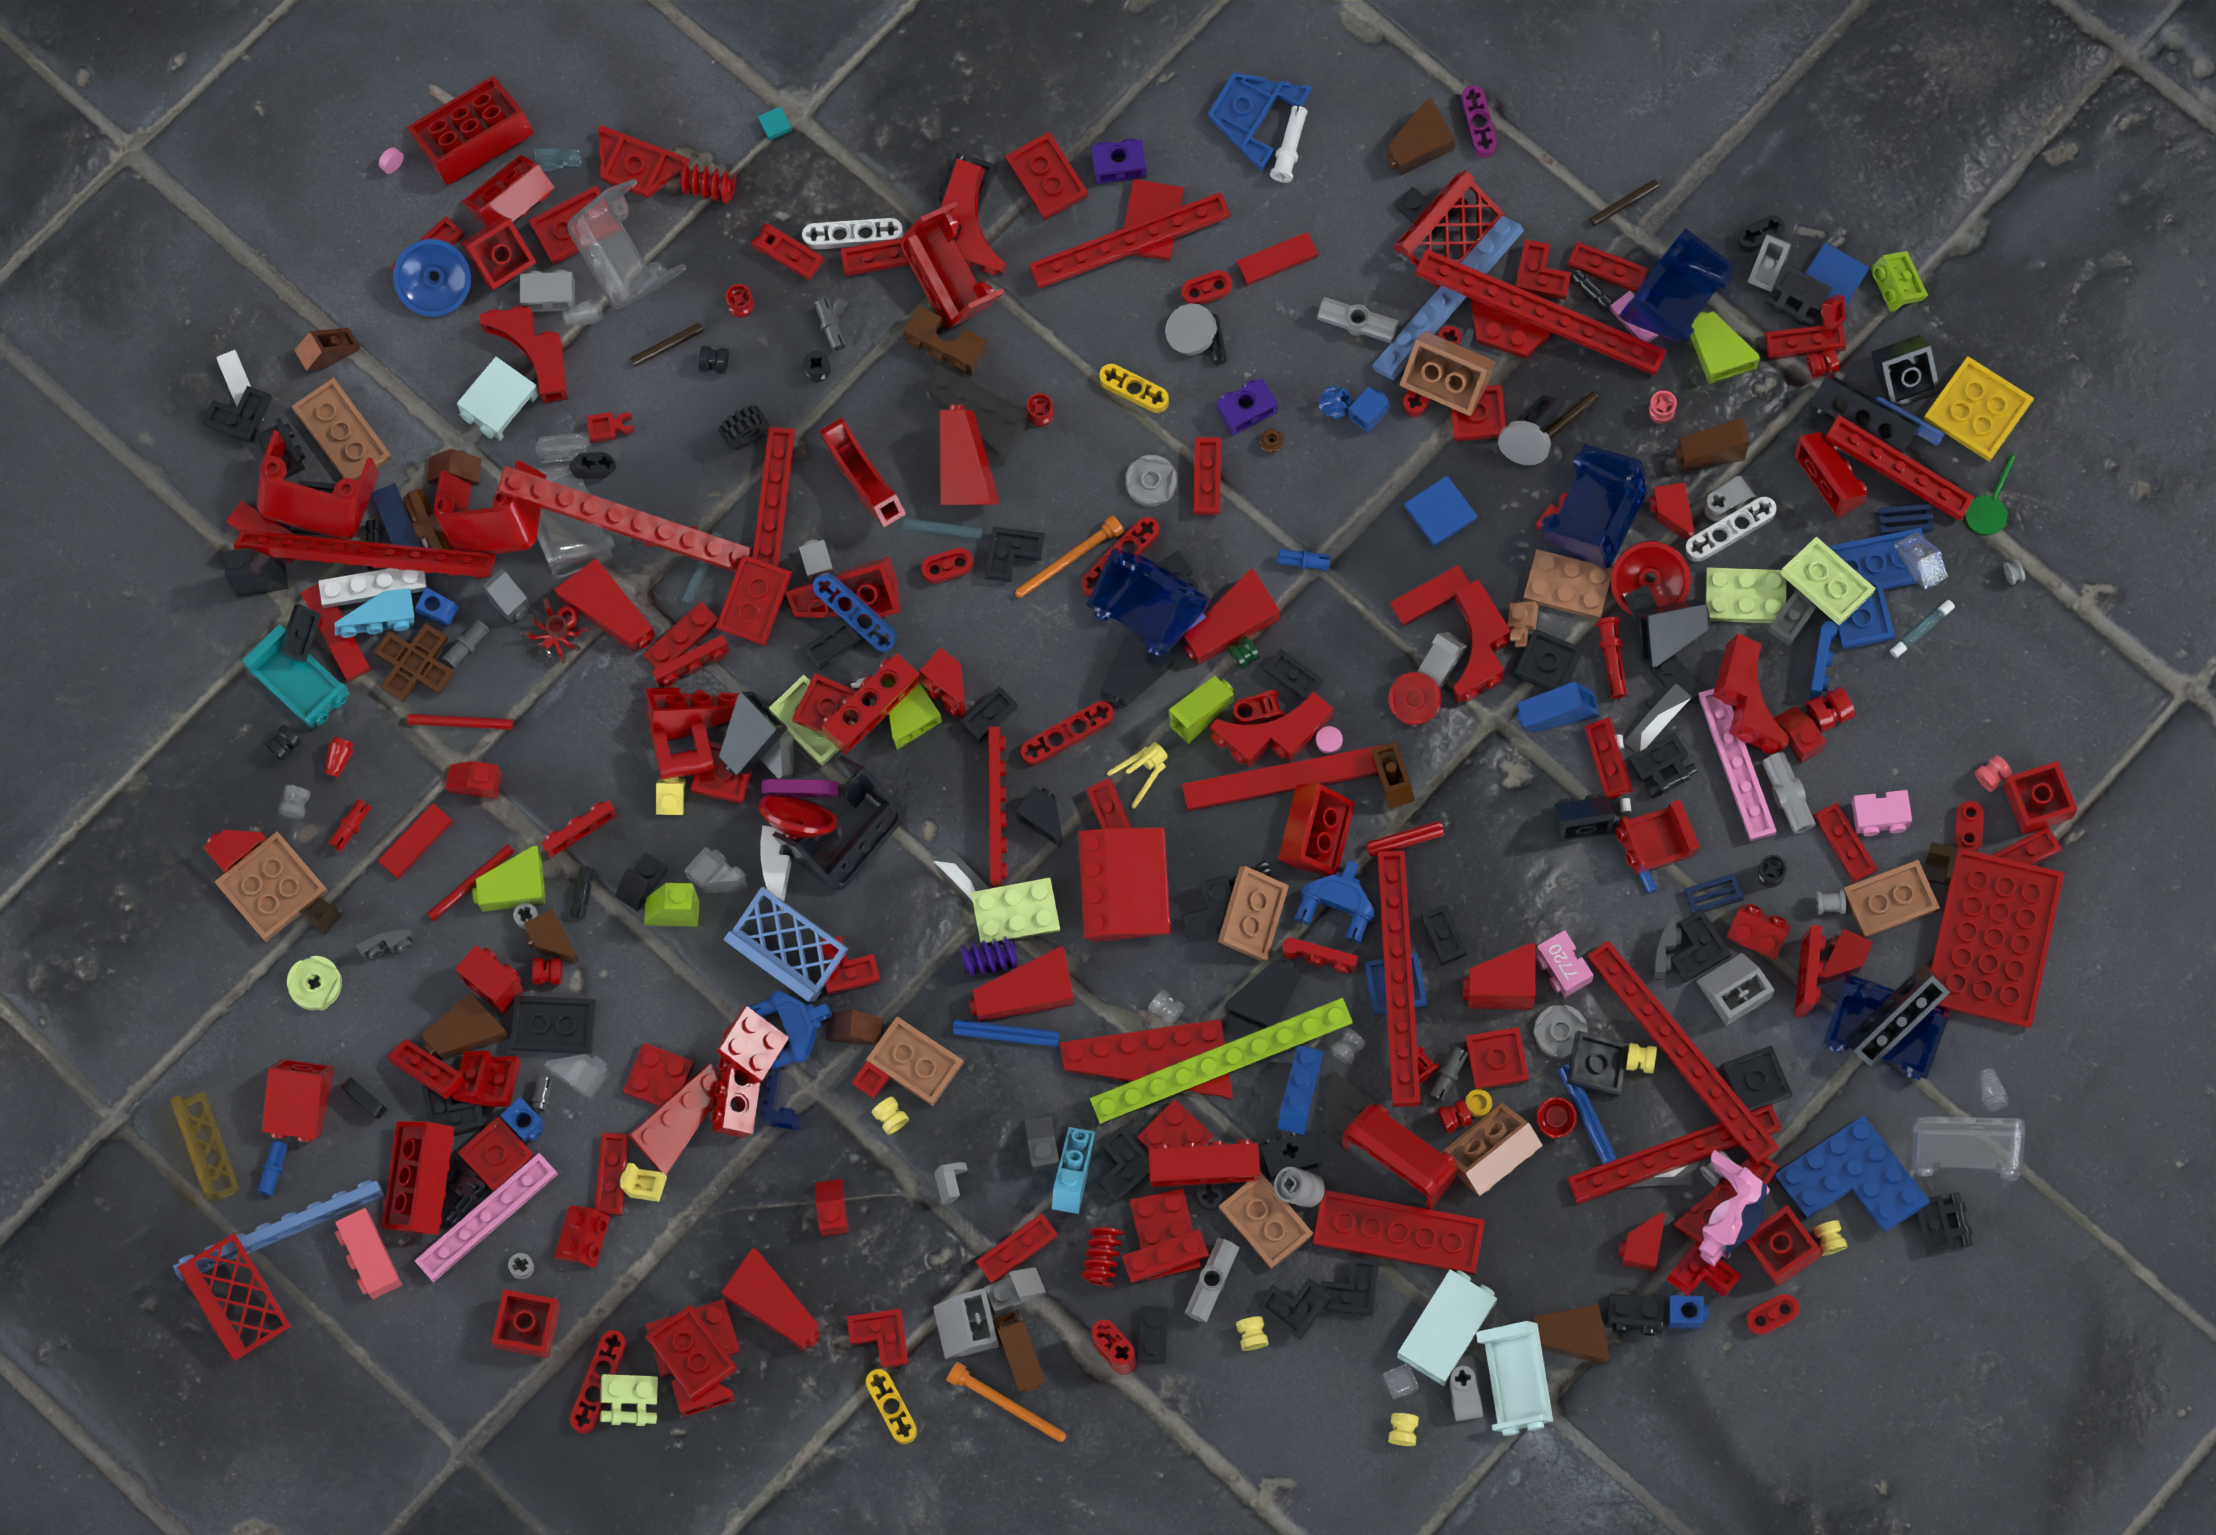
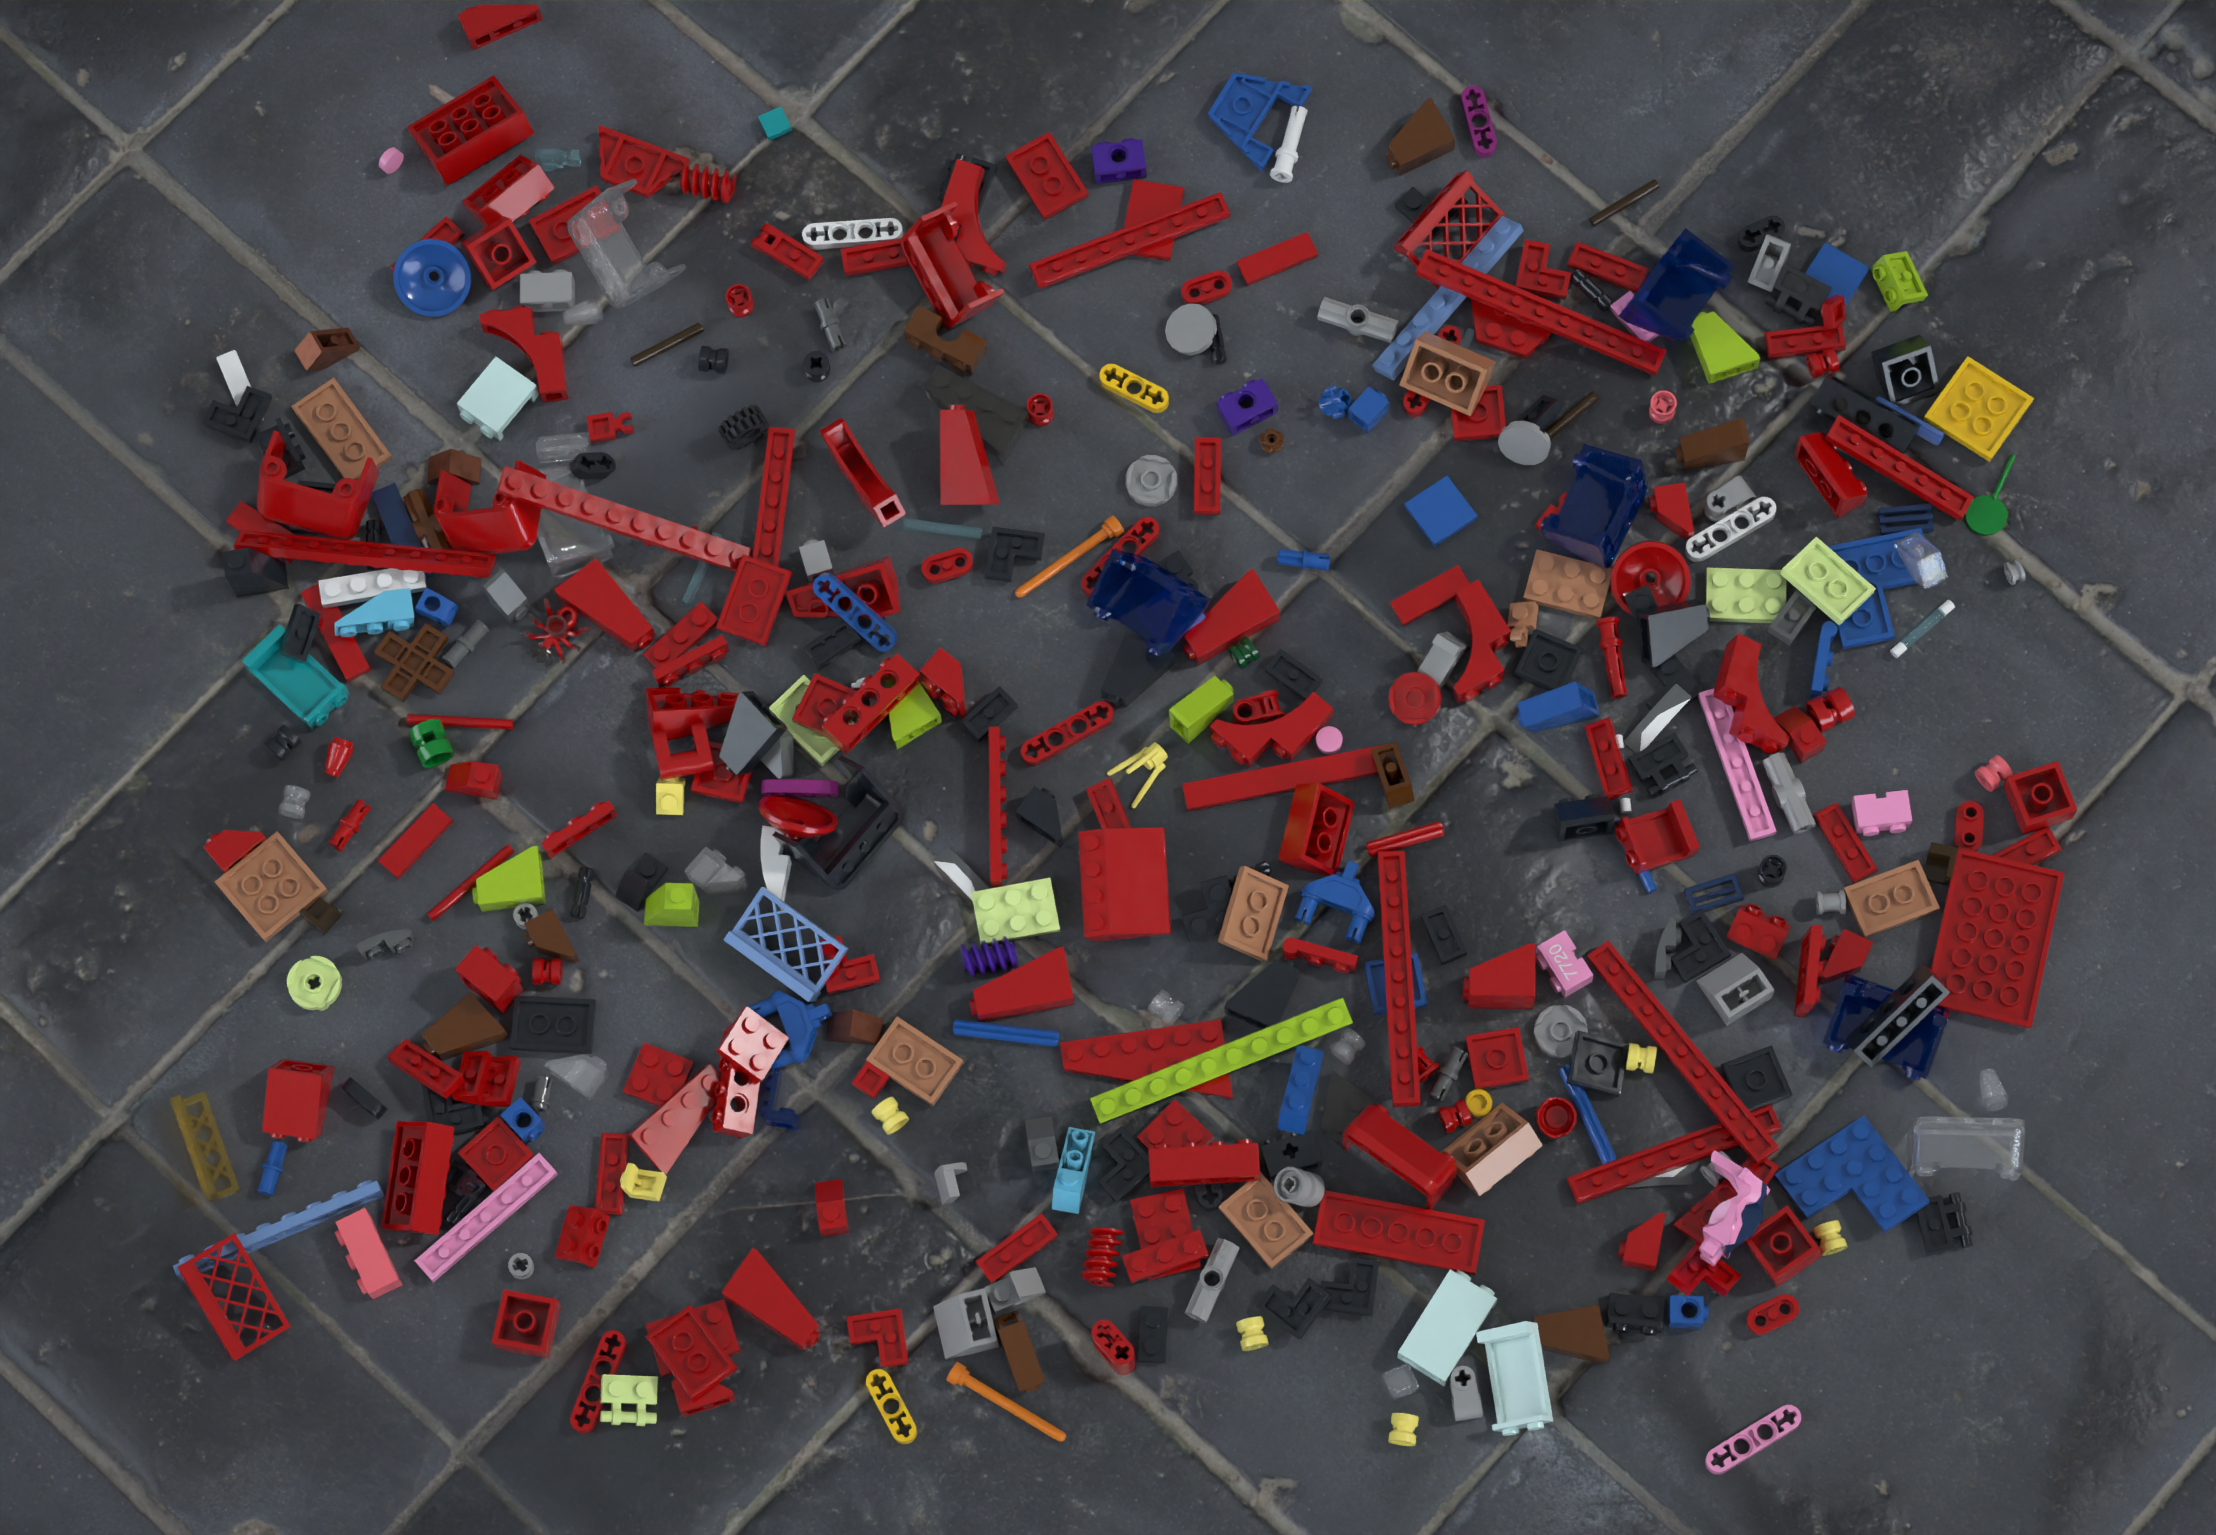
none -> green wheel [409,719,454,768]
none -> red slope [458,5,543,51]
none -> bright pink beam [1705,1405,1801,1475]

